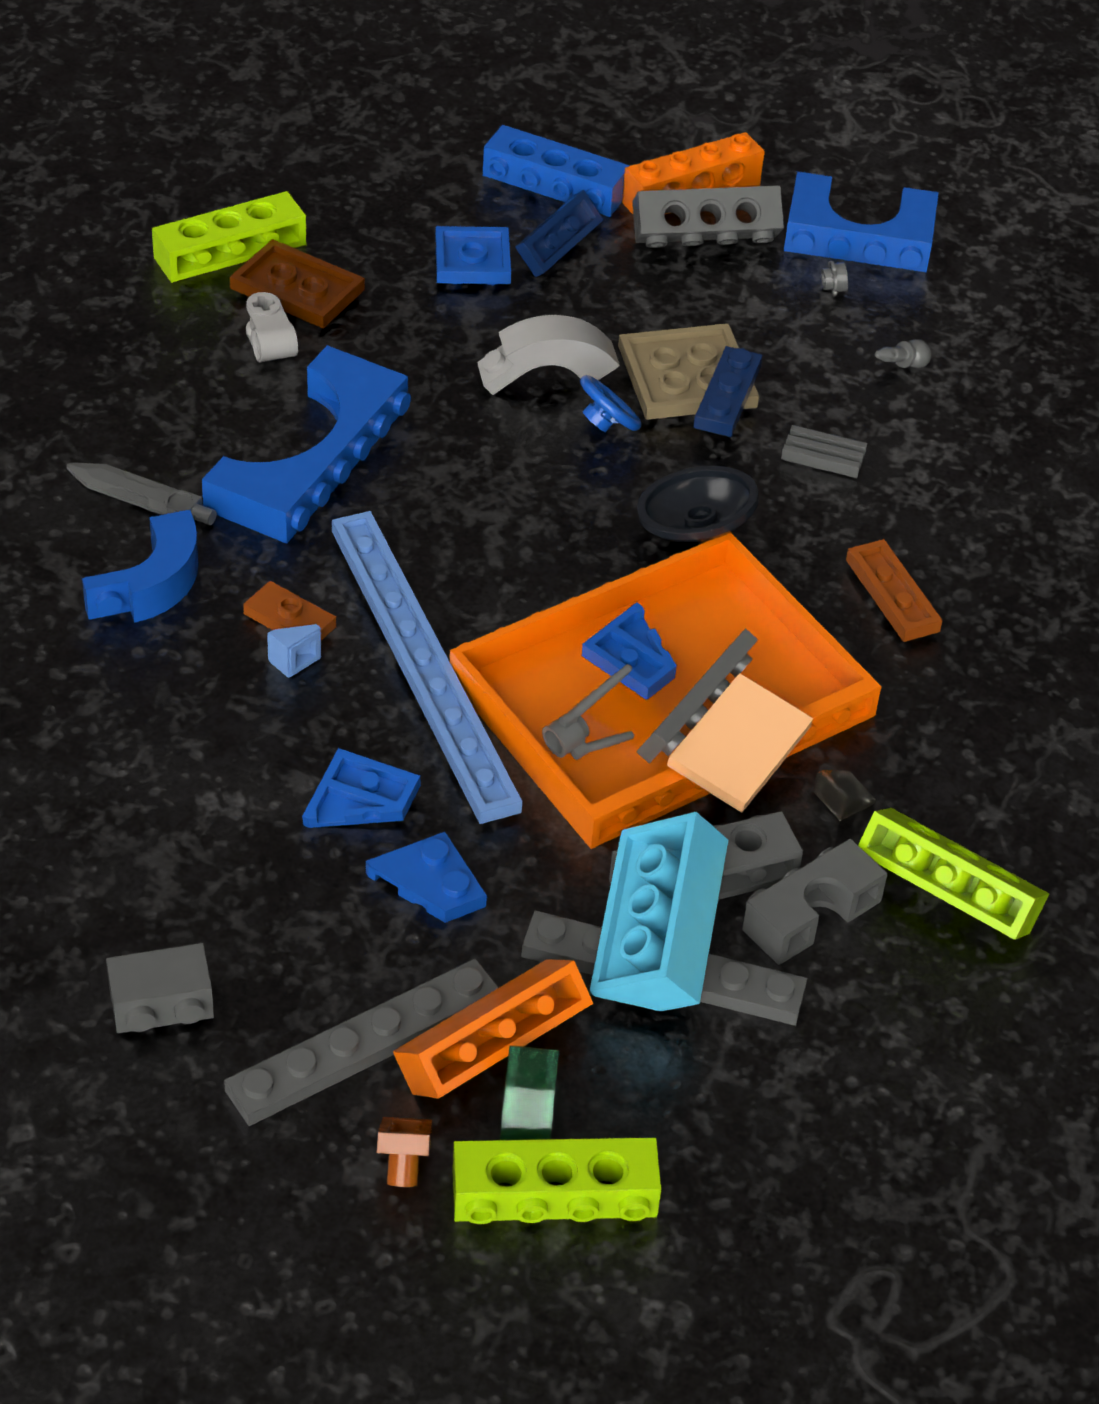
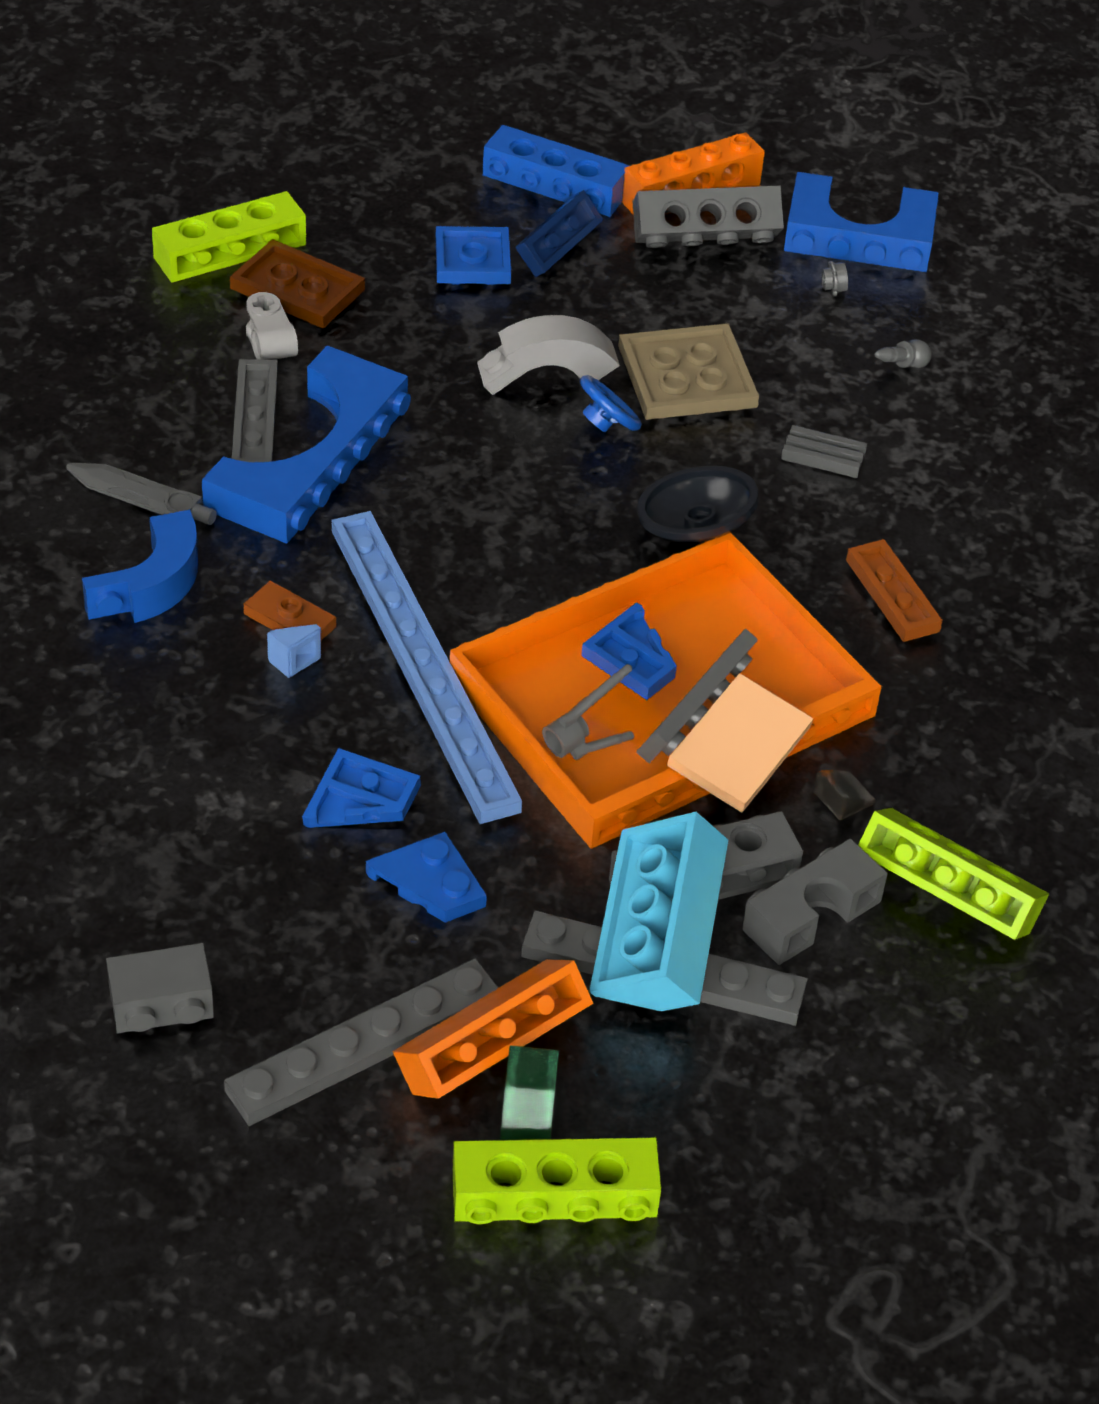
dark orange tile [377,1117,432,1187] -> none
dark blue plate [694,346,763,437] -> none
none -> dark grey plate [232,359,278,462]

